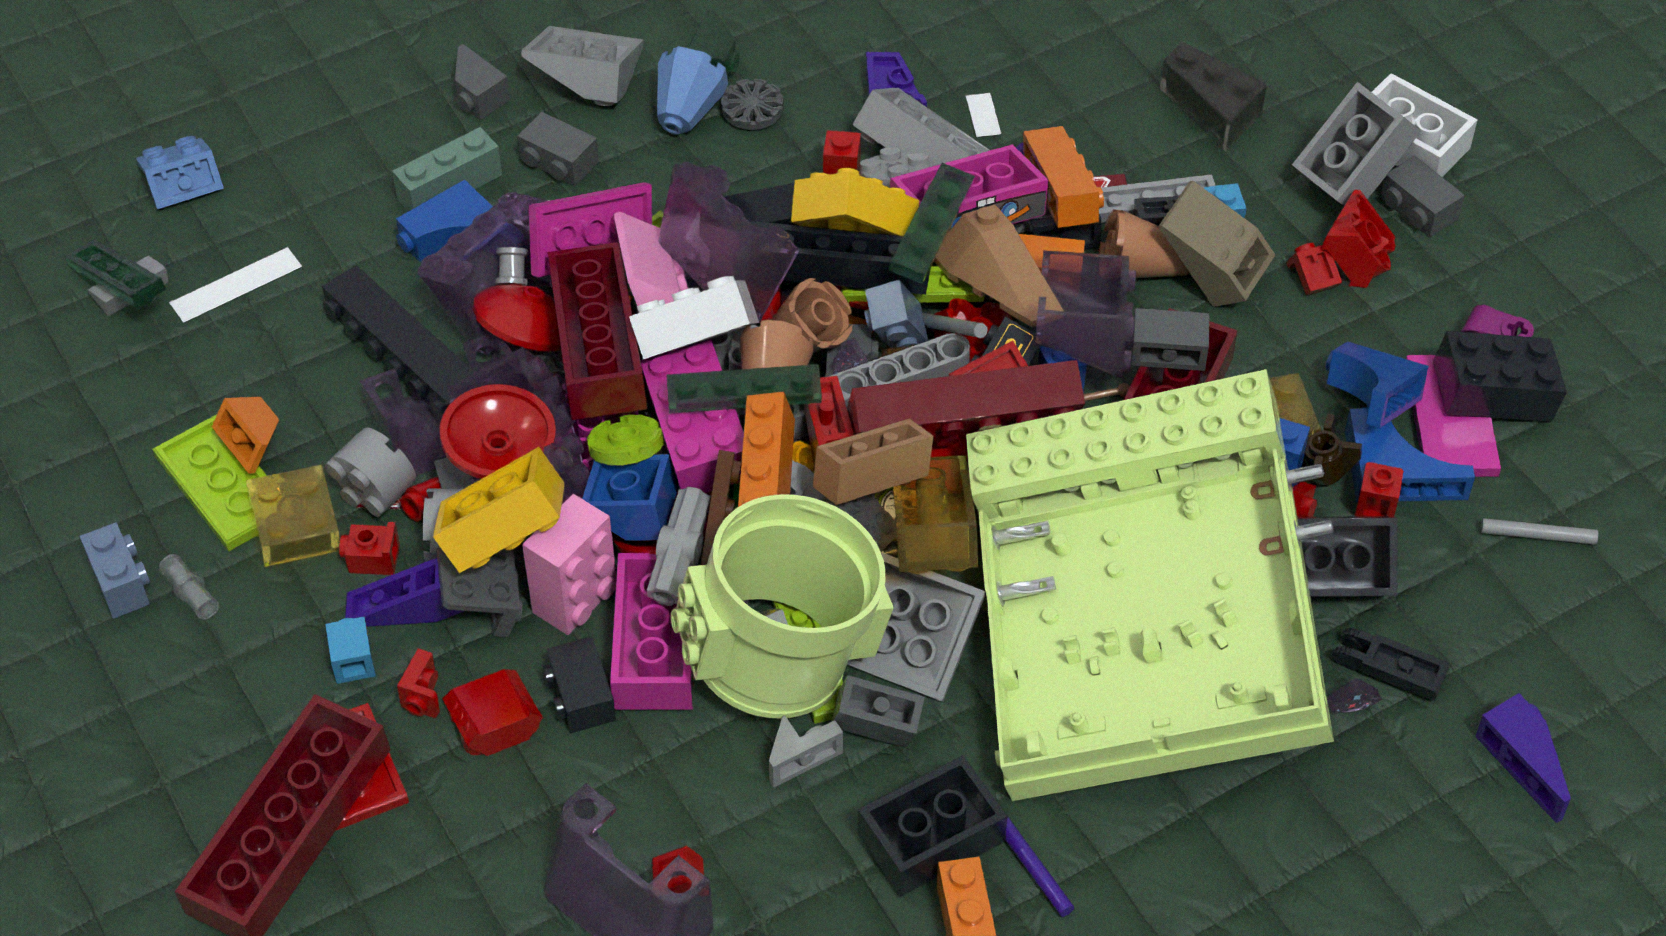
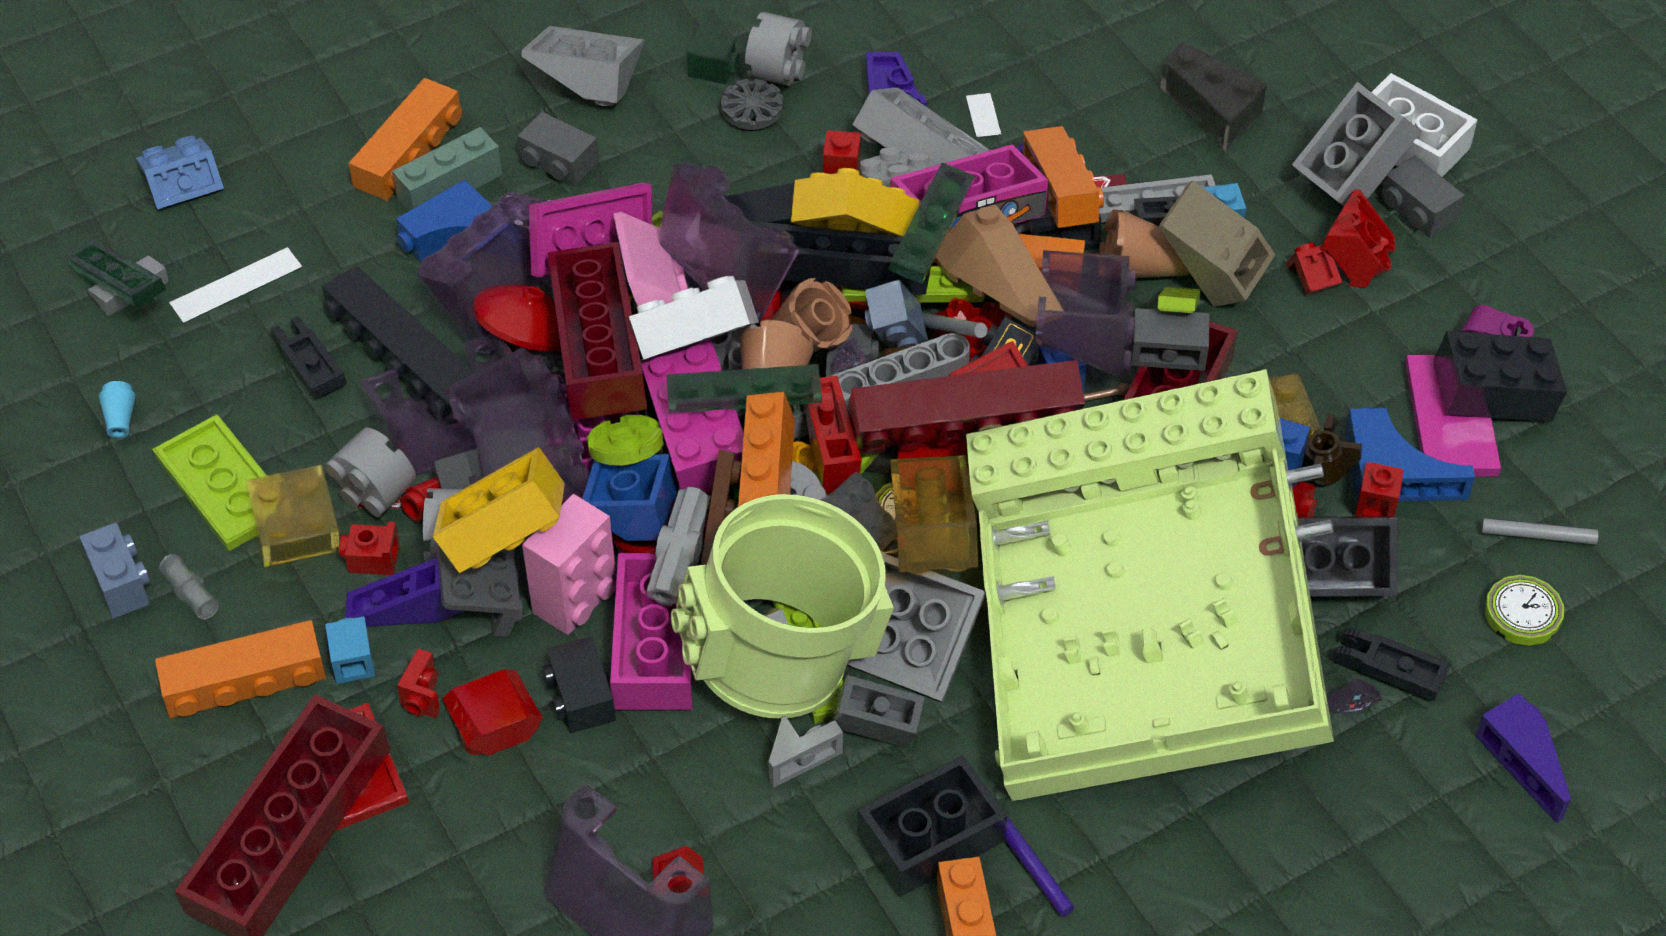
orange slope [212,397,279,474] -> none
red dish [440,384,556,479] -> none
dark grey slope [455,44,510,121] -> none
light grey bush [495,247,528,286] -> none
medium blue cone [657,46,728,134] -> none
medium nougat brick [813,418,933,505] -> none
blue arch [1326,341,1429,428] -> none
none -> medium azure cone [98,381,136,438]
none -> orange brick [155,620,326,718]
none -> black hinge [270,316,347,400]
none -> orange brick [348,78,462,201]
none -> light grey brick [745,12,812,86]
none -> lime tile [1158,287,1201,313]
none -> tile [1484,575,1564,646]

